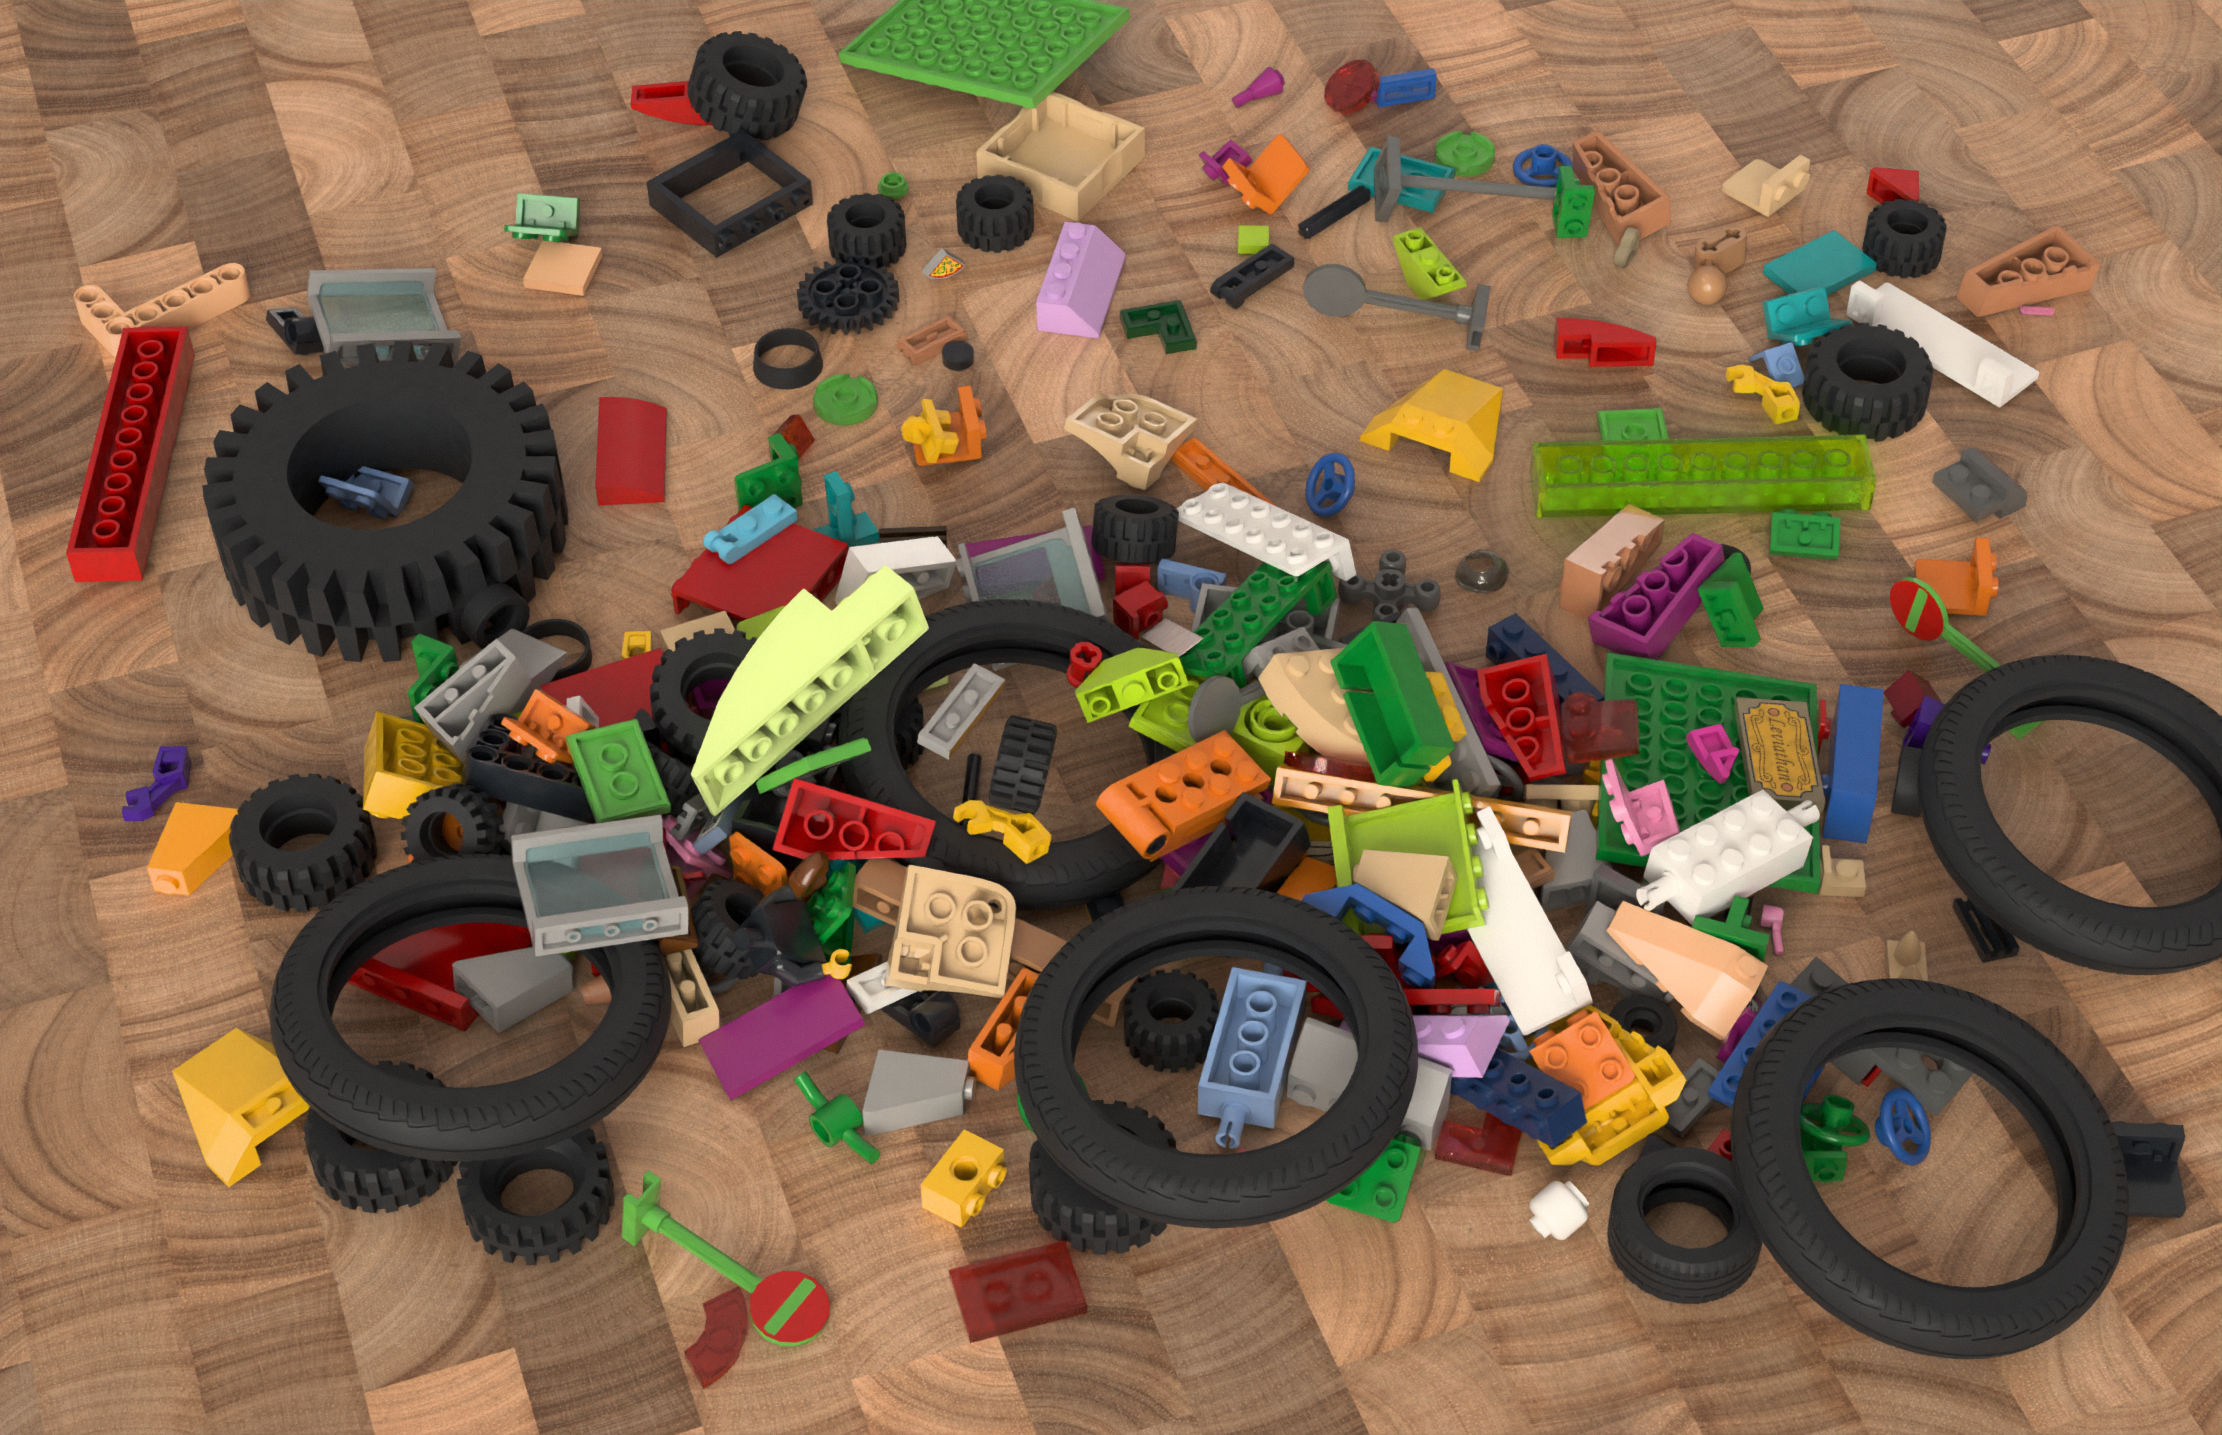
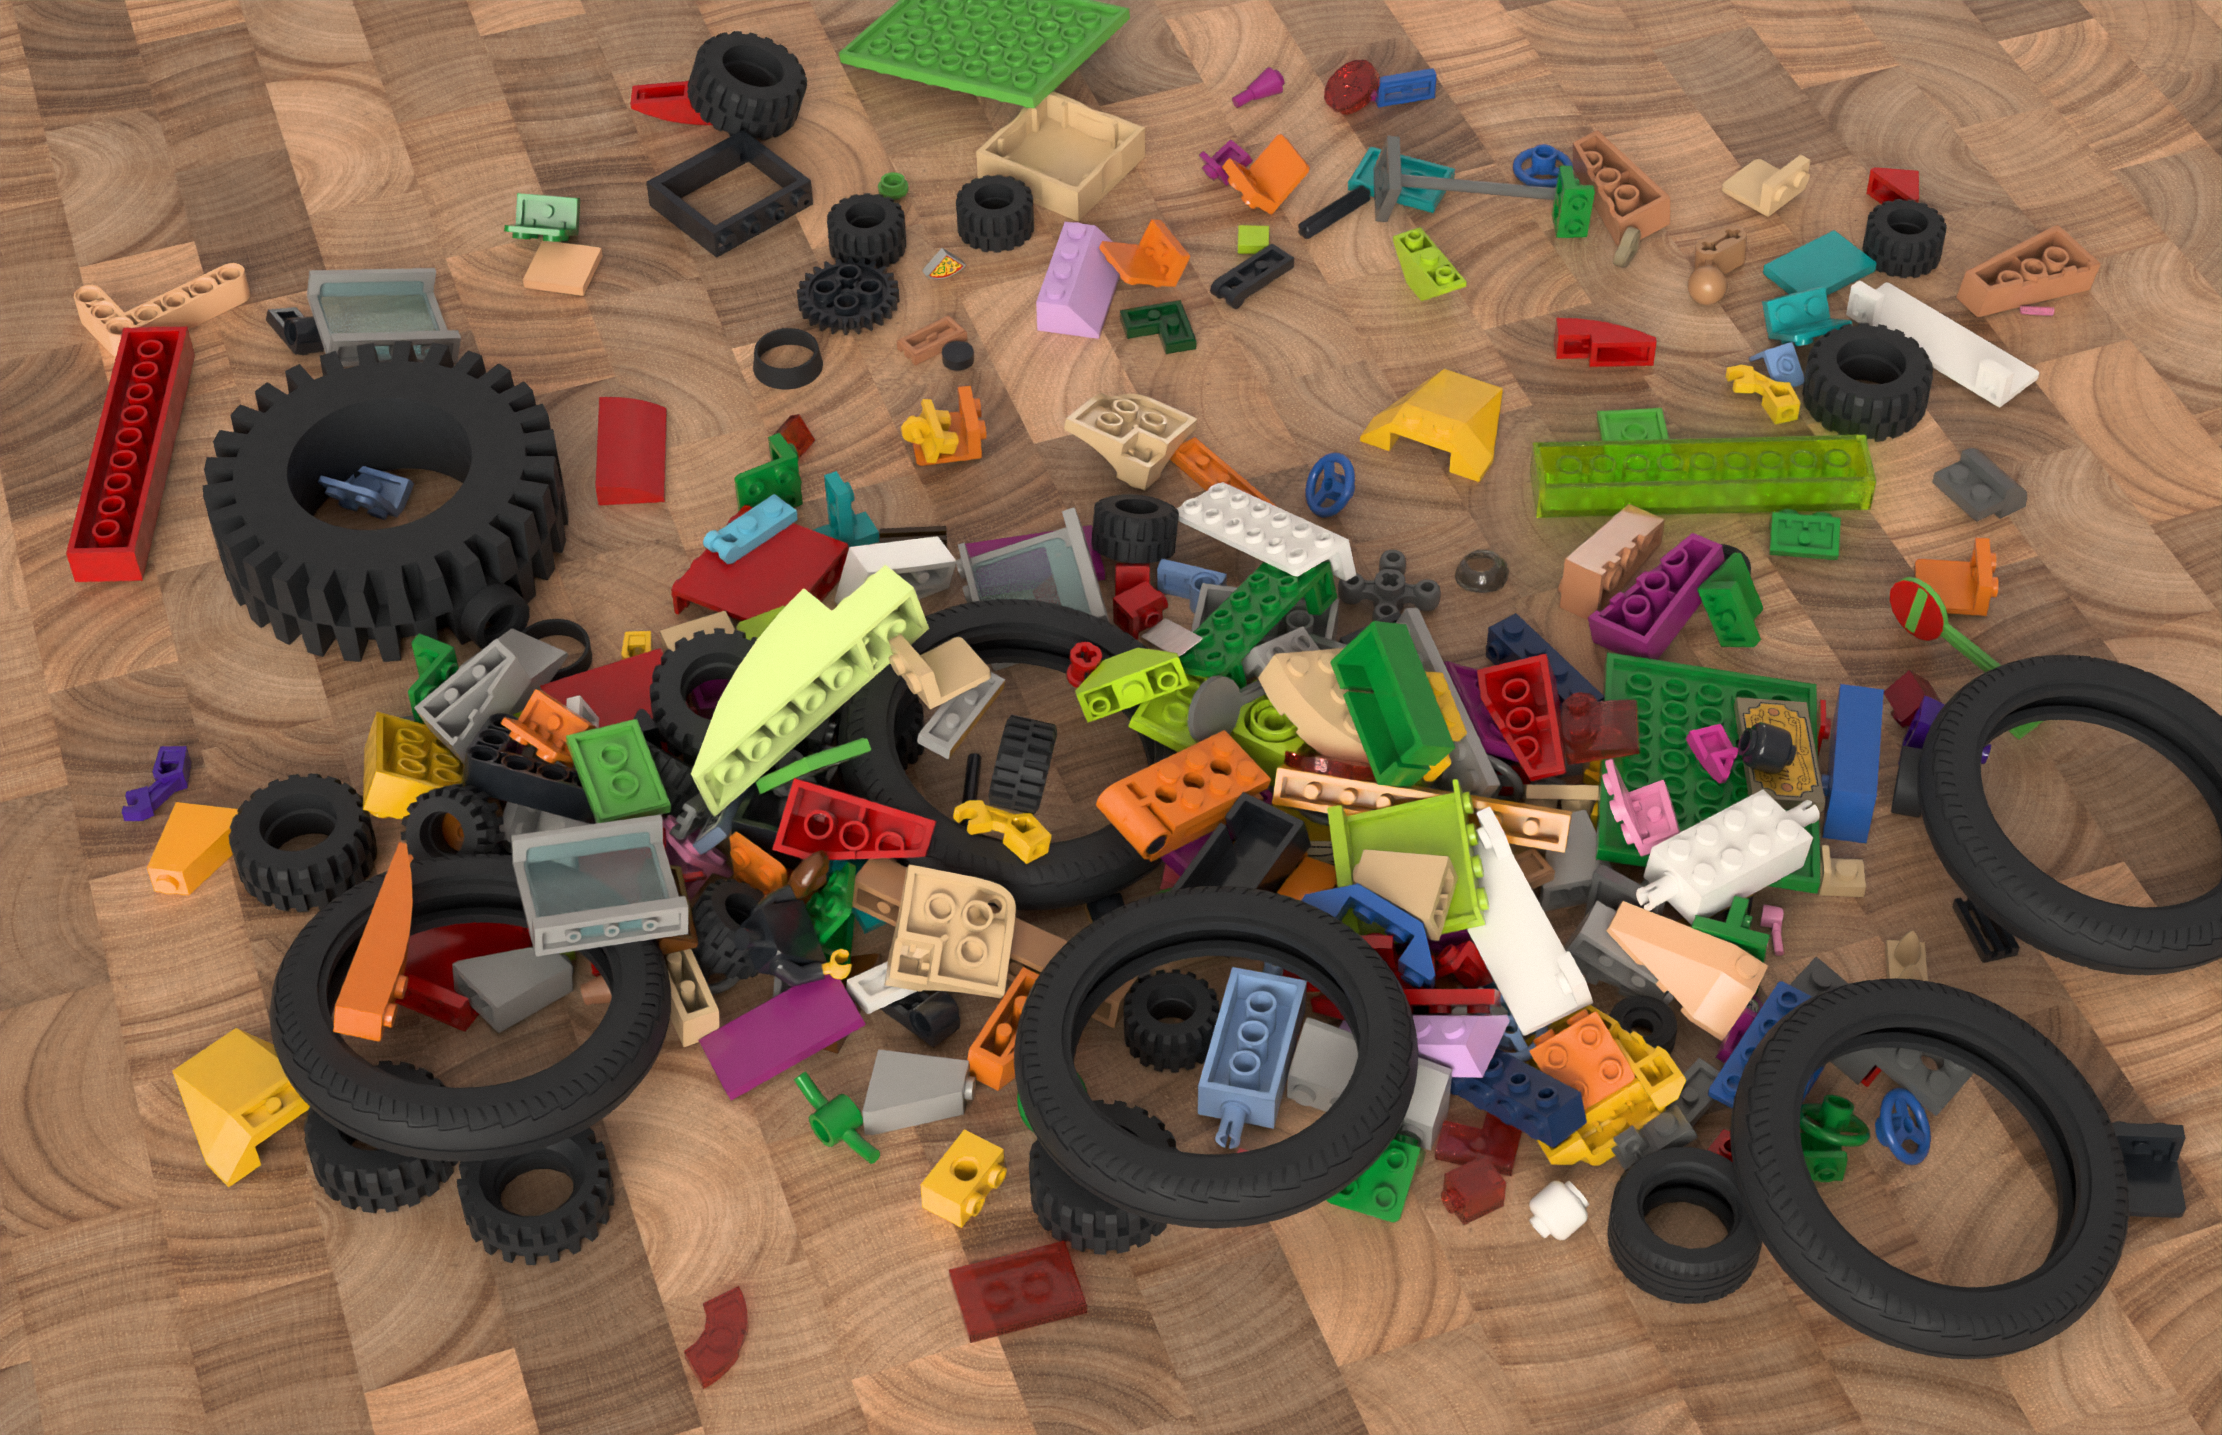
piece [622,1170,830,1347] -> none
bright green tile [813,374,878,425] -> none
dark grey piece [1303,264,1491,351] -> none
bright green tile [1434,131,1495,177] -> none
none -> orange slope [333,842,413,1042]
none -> tan bracket [888,634,991,710]
none -> orange bracket [1099,219,1191,287]
none -> clear red brick [1441,1155,1506,1225]
none -> dark grey hinge [1611,1104,1698,1170]
none -> black head [1738,722,1796,774]

